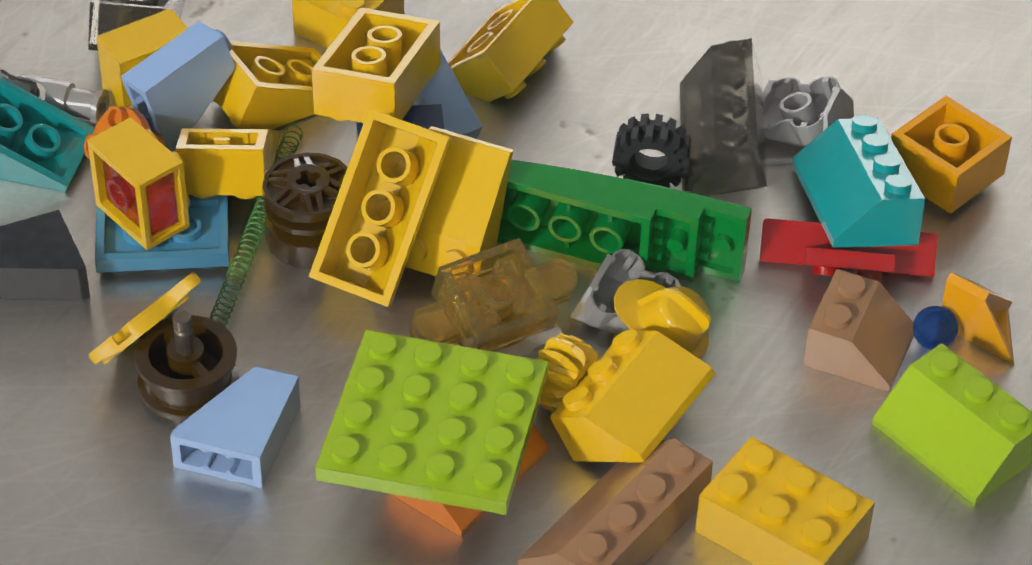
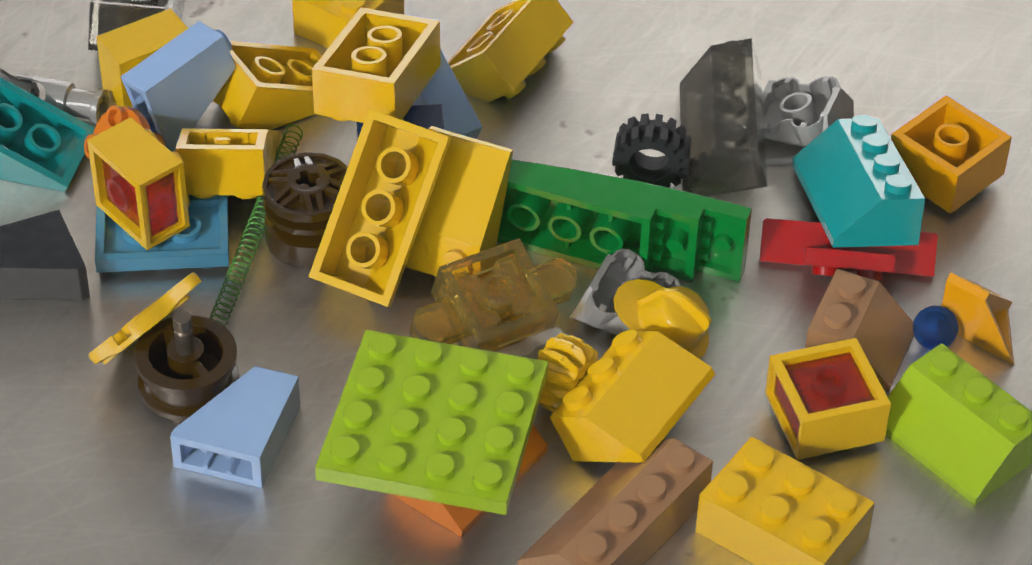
none -> yellow piece [765,338,891,460]

